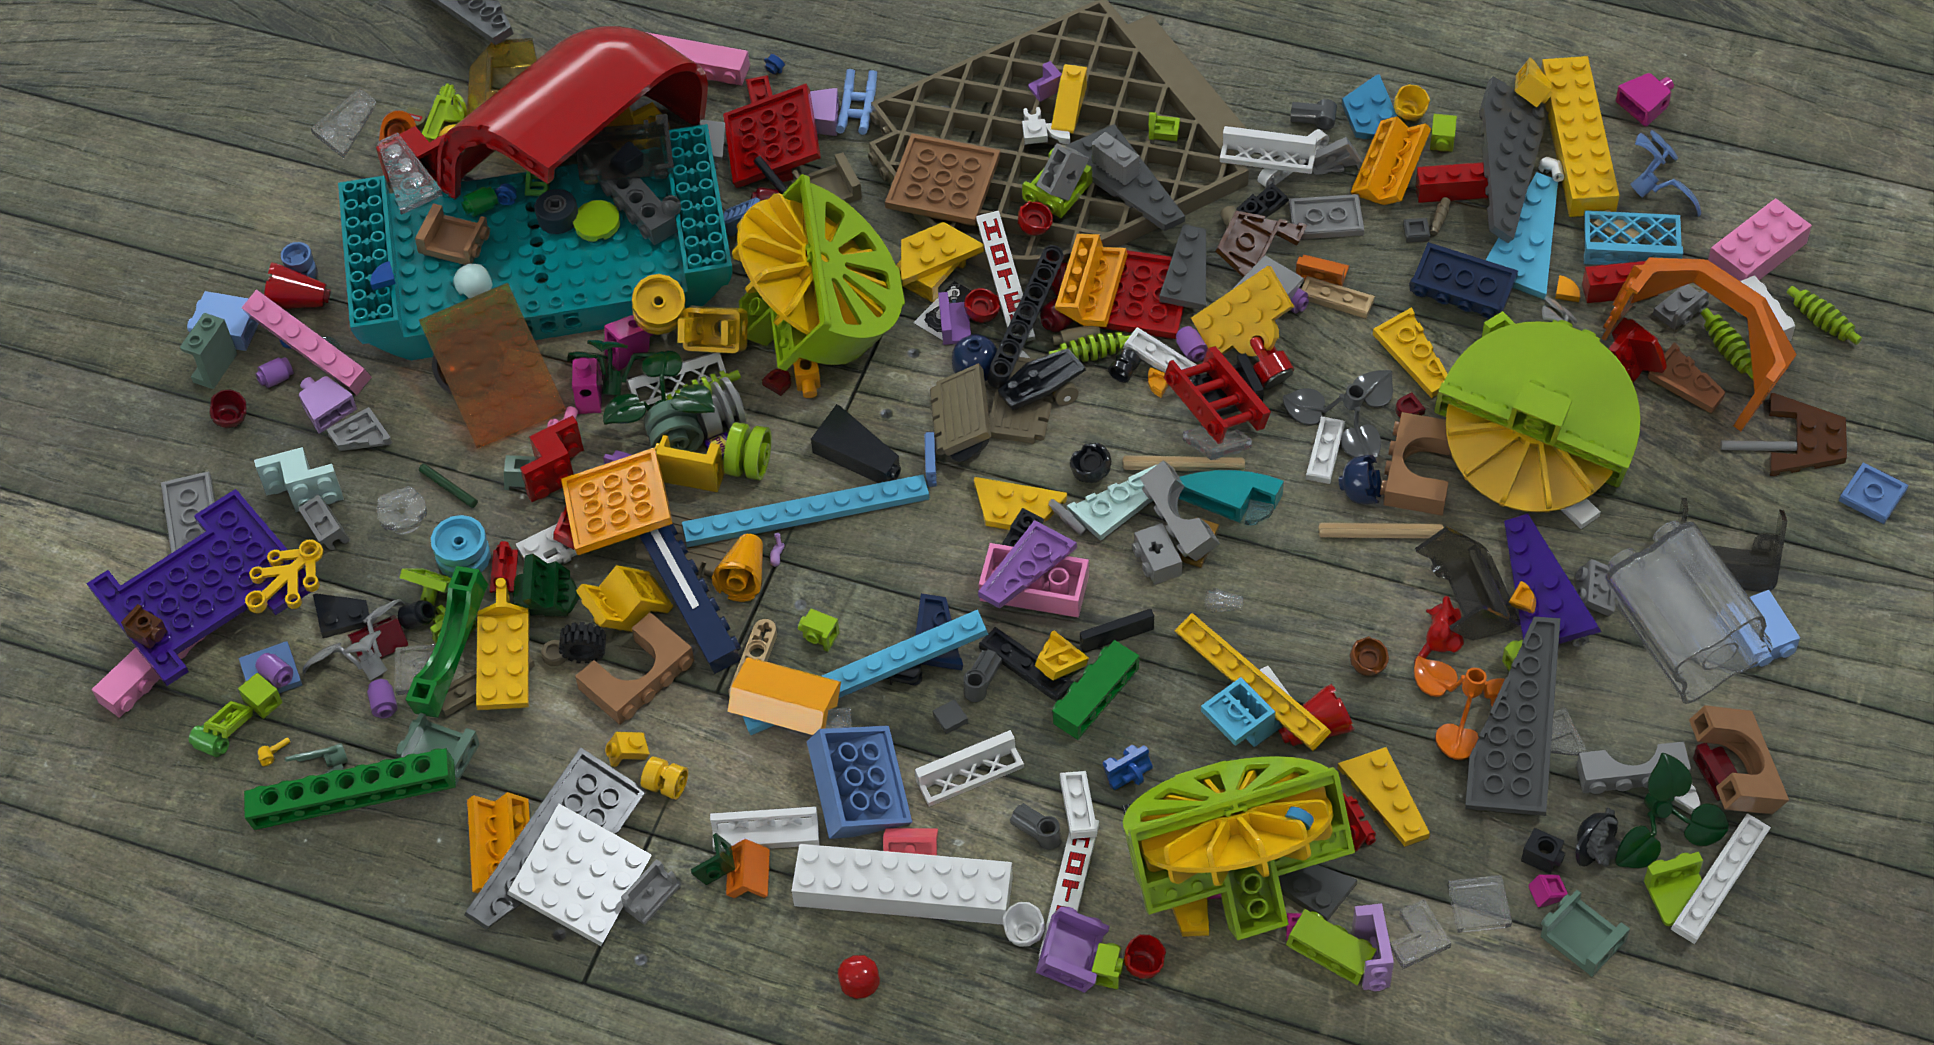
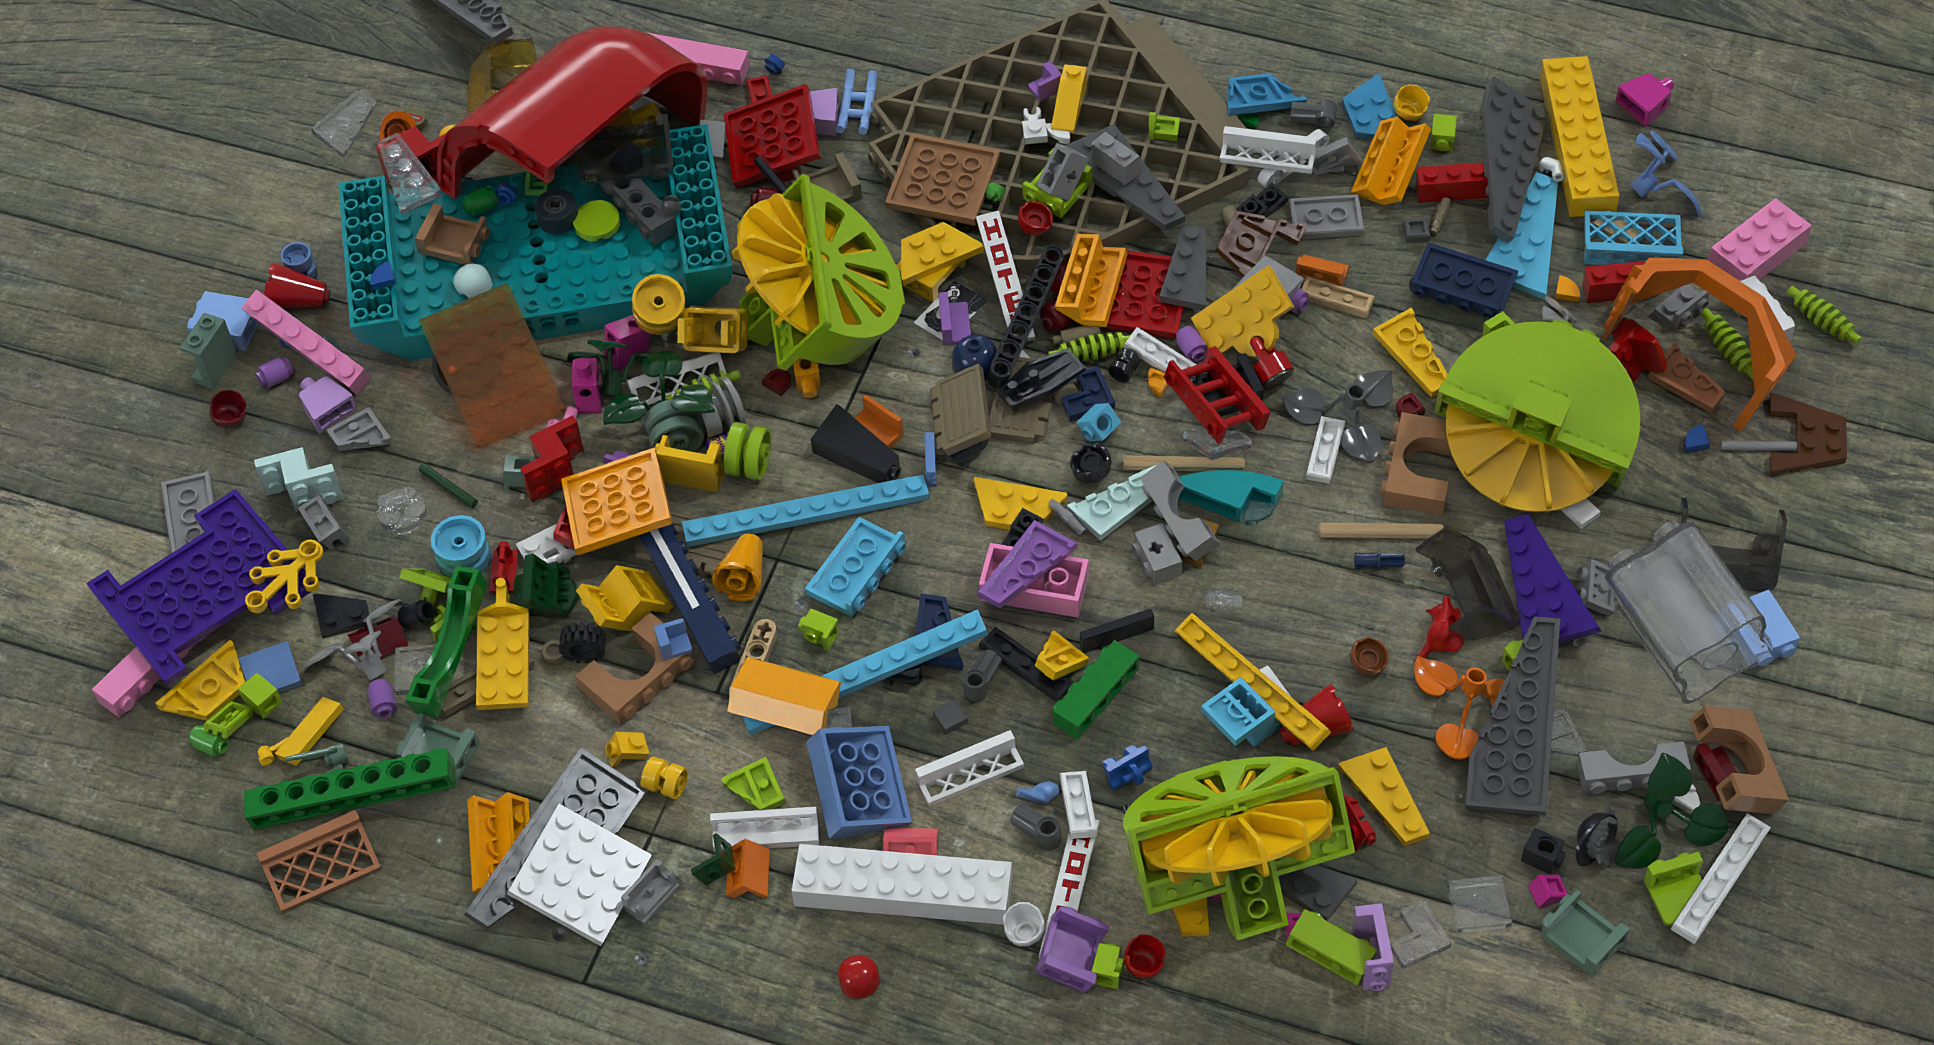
reddish brown brick [121,604,167,649] -> none
medium lavender brick [255,653,293,688] -> none
lime piece [422,83,467,142] -> none
medium blue slope [723,197,760,236] -> none
lavender piece [770,533,785,567] -> none
red hair [964,288,1000,323] -> none
dark azure tile [1285,807,1314,830] -> none
dark blue cylinder [1339,455,1382,505] -> none
light orange tile [1509,581,1536,614] -> none
yellow slope [1515,58,1552,107] -> none
medium blue tile [1839,462,1909,524] -> none
none -> yellow wing [156,640,246,721]
none -> nougat fence [256,810,381,913]
none -> yellow tile [275,697,344,766]
none -> medium blue panel [654,618,692,661]
none -> lime wing [721,757,787,810]
none -> medium azure bracket [805,517,906,618]
none -> orange panel [855,394,904,449]
none -> bright green hinge [986,182,1006,202]
none -> medium blue animal [1015,781,1059,805]
none -> dark blue plate [1061,366,1115,422]
none -> medium azure brick [1076,403,1121,442]
none -> dark azure wing [1227,73,1307,115]
none -> green tile [1237,113,1259,130]
none -> dark blue axle [1354,550,1405,571]
none -> blue tile [1684,424,1710,453]

